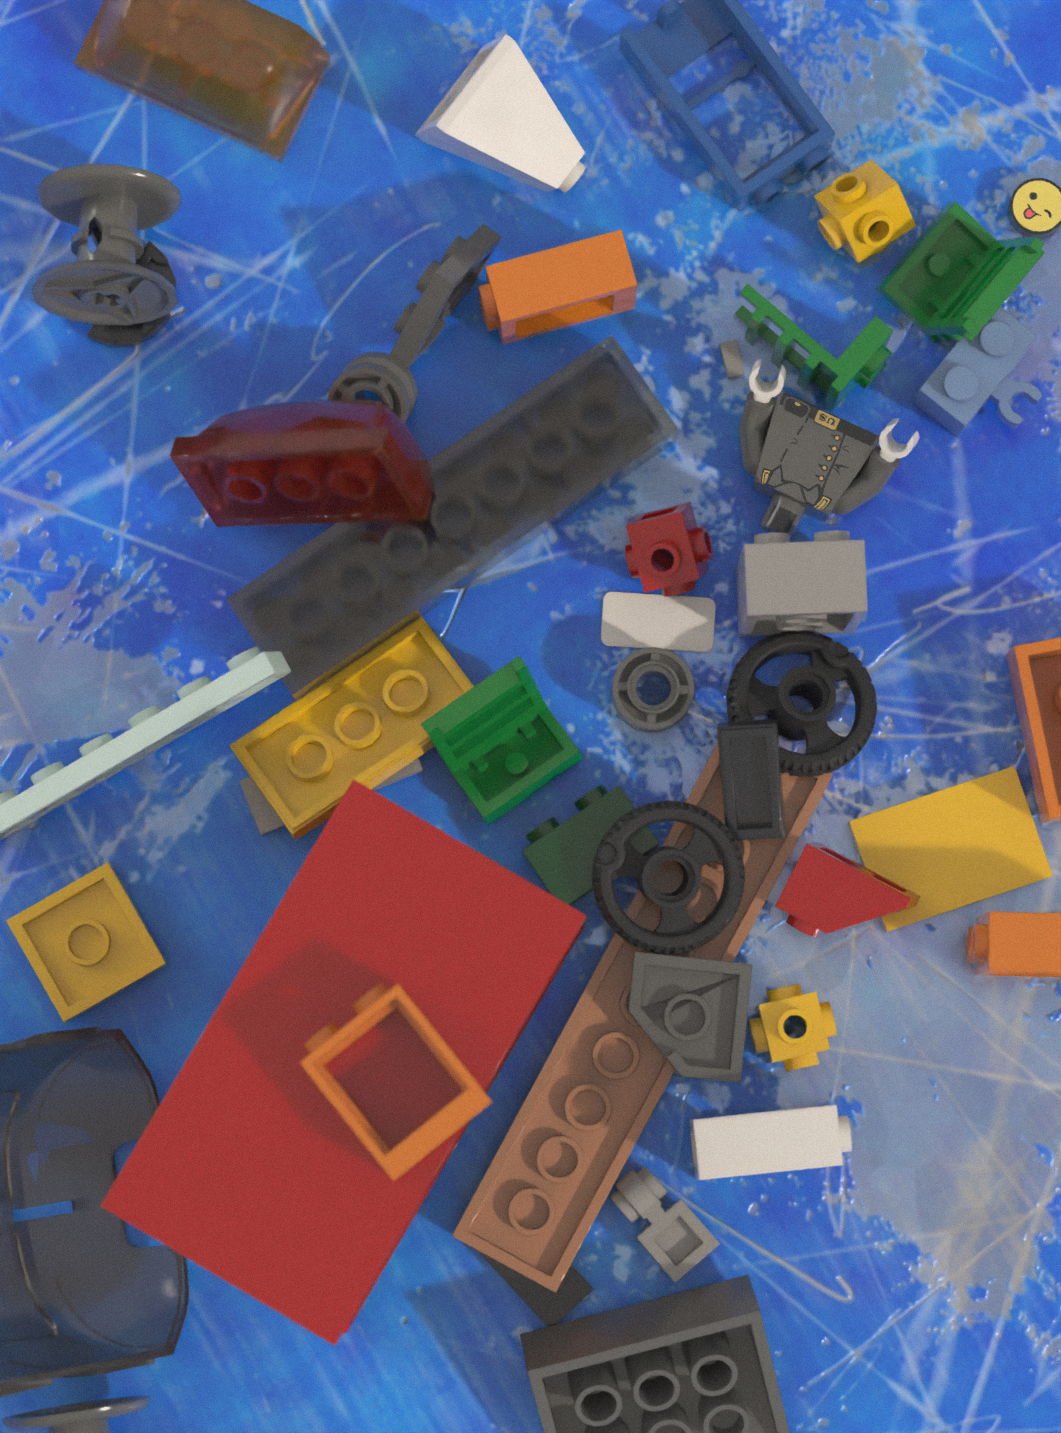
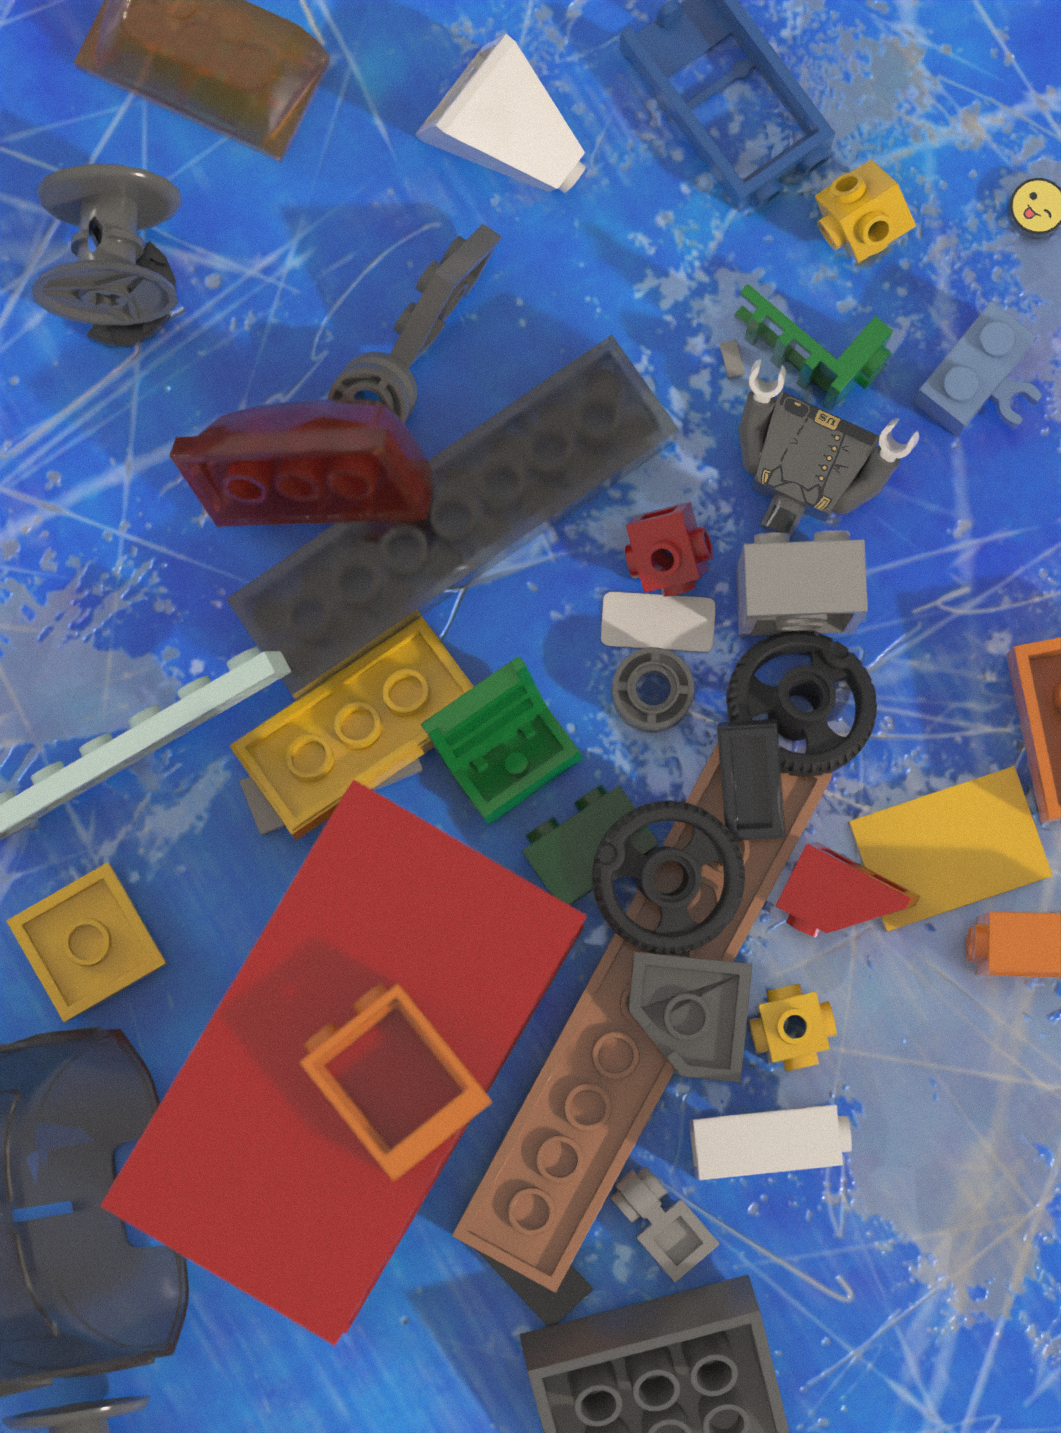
orange window [478,229,637,345] -> none
green plate [876,202,1045,343] -> none

